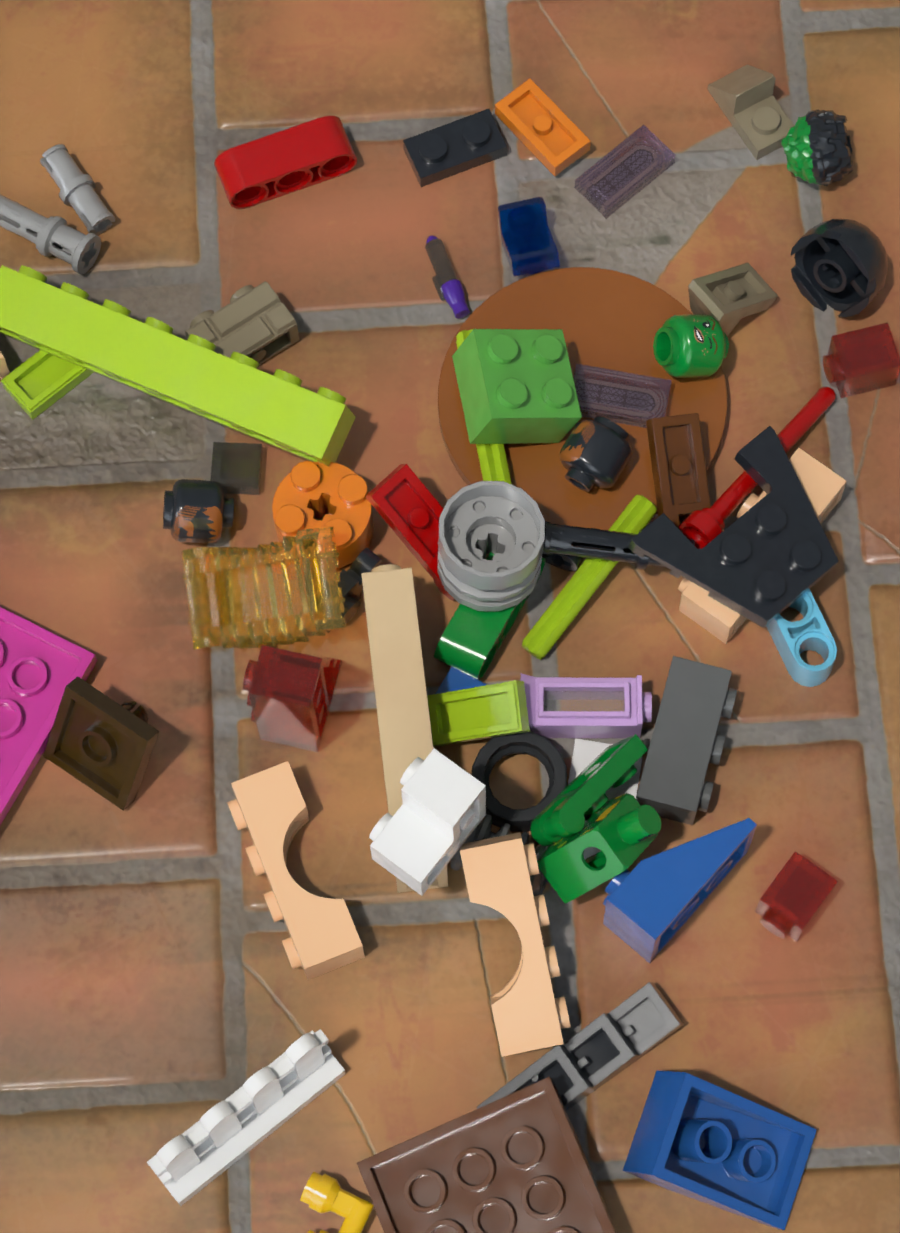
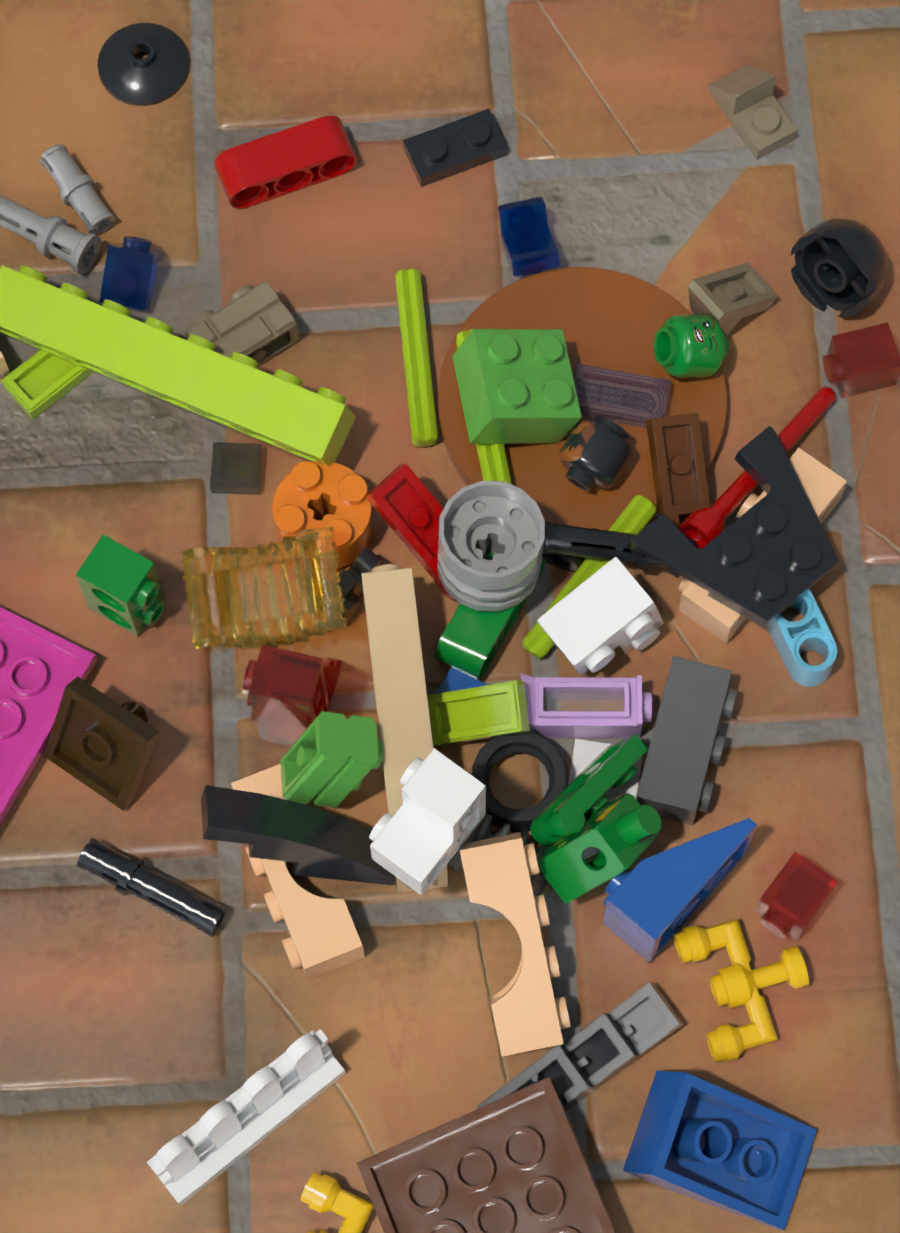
black head [163,479,234,543] -> none
piece [425,236,470,319] -> none
orange plate [495,78,591,176] -> none
tile [575,125,676,219] -> none
black piece [781,109,853,186] -> none
none -> green brick [76,534,165,637]
none -> black pin [77,838,227,937]
none -> black dish [97,23,190,106]
none -> clear blue bracket [99,236,164,311]
none -> black slope [201,785,396,885]
none -> bright green brick [280,711,383,808]
none -> lime axle [395,268,438,447]
none -> white brick [537,557,664,676]
none -> yellow piece [673,918,809,1063]

